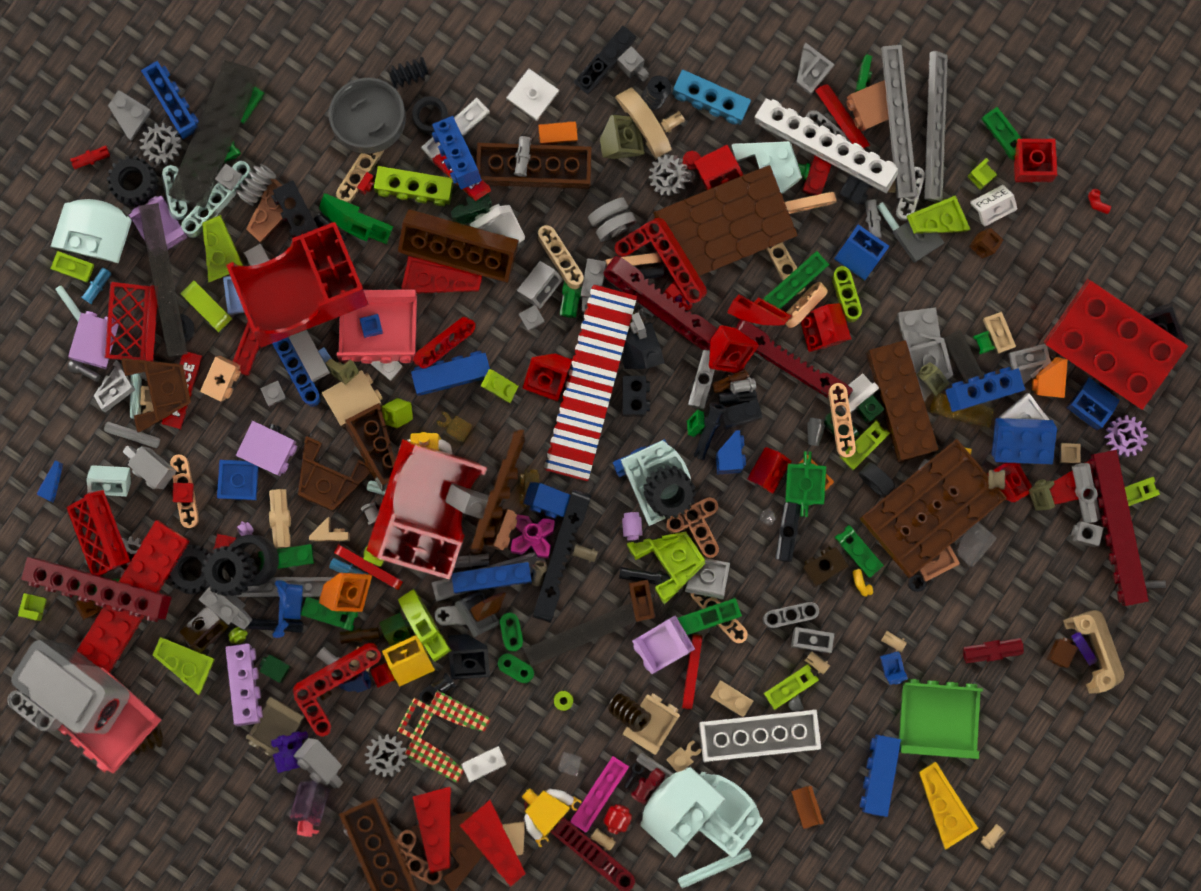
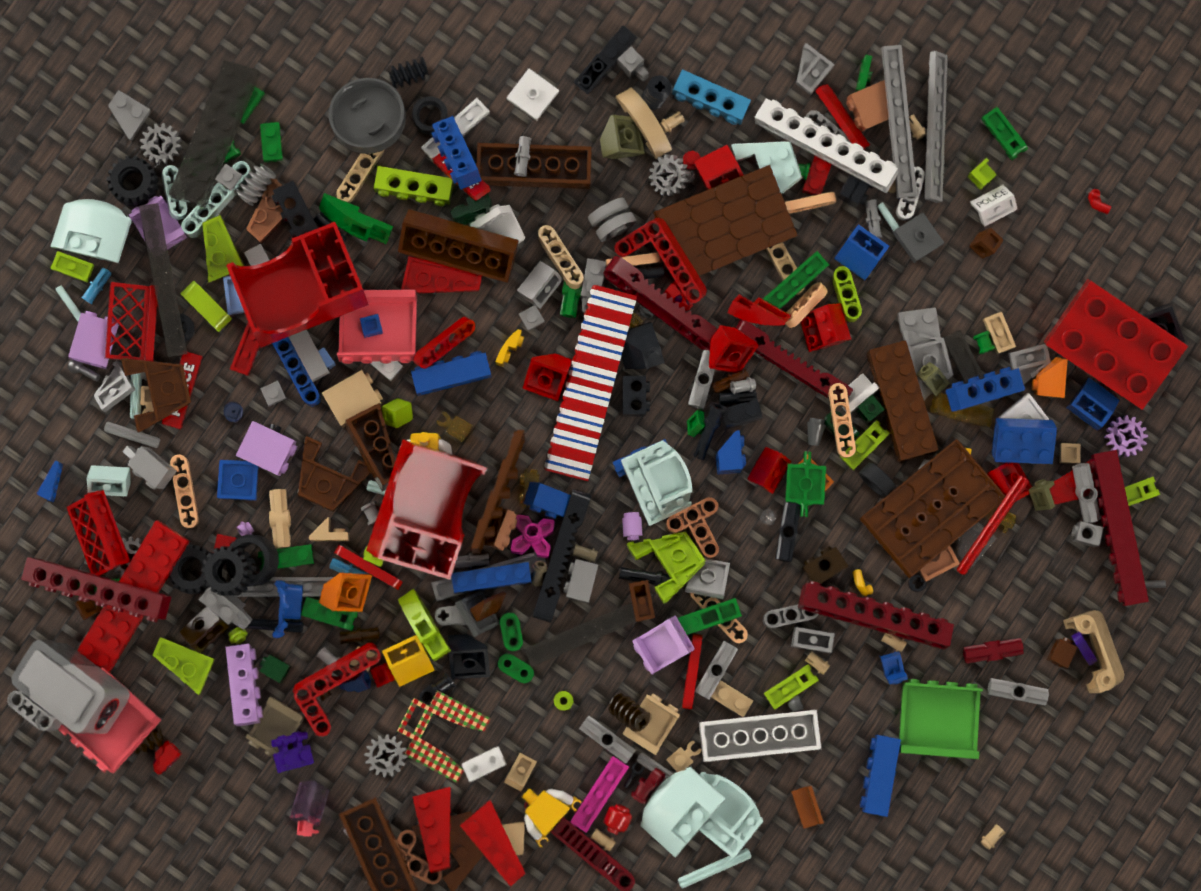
lime panel [18,593,47,621] -> none
red pin [70,145,111,170] -> none
blue brick [141,61,199,139] -> none
red plate [173,483,194,503] -> none
light nougat brick [200,356,241,401] -> none
light grey hinge [294,738,343,788] -> none
olive bracket [325,358,359,385] -> none
red plate [357,172,375,196] -> none
dark green brick [379,613,412,647] -> none
light grey slope [445,483,489,519] -> none
lime plate [481,369,519,403] -> none
orange tile [538,122,578,145] -> none
clear tile [558,752,582,776] -> none
light grey plate [630,312,647,339] -> none
black tyre [643,465,696,519] -> none
green plate [834,525,884,579] -> none
lime wing [906,196,971,234] -> none
yellow wing [919,762,978,850] -> none
dark tan wheel [989,470,1005,489] -> none
red slope [1014,139,1057,182] -> none
none -> red rock [153,740,182,775]
none -> dark blue tile [223,402,243,422]
none -> green plate [260,122,283,162]
none -> yellow slope [495,329,524,367]
none -> tan slope [504,753,537,791]
none -> light grey brick [564,559,598,603]
none -> light grey piece [579,716,636,764]
none -> light grey piece [695,641,738,700]
none -> dark red brick [798,581,954,650]
none -> tan pin [909,115,926,140]
none -> red axle [957,476,1028,575]
none -> light grey piece [987,678,1049,706]
none -> clear yellow tile [1000,512,1016,533]

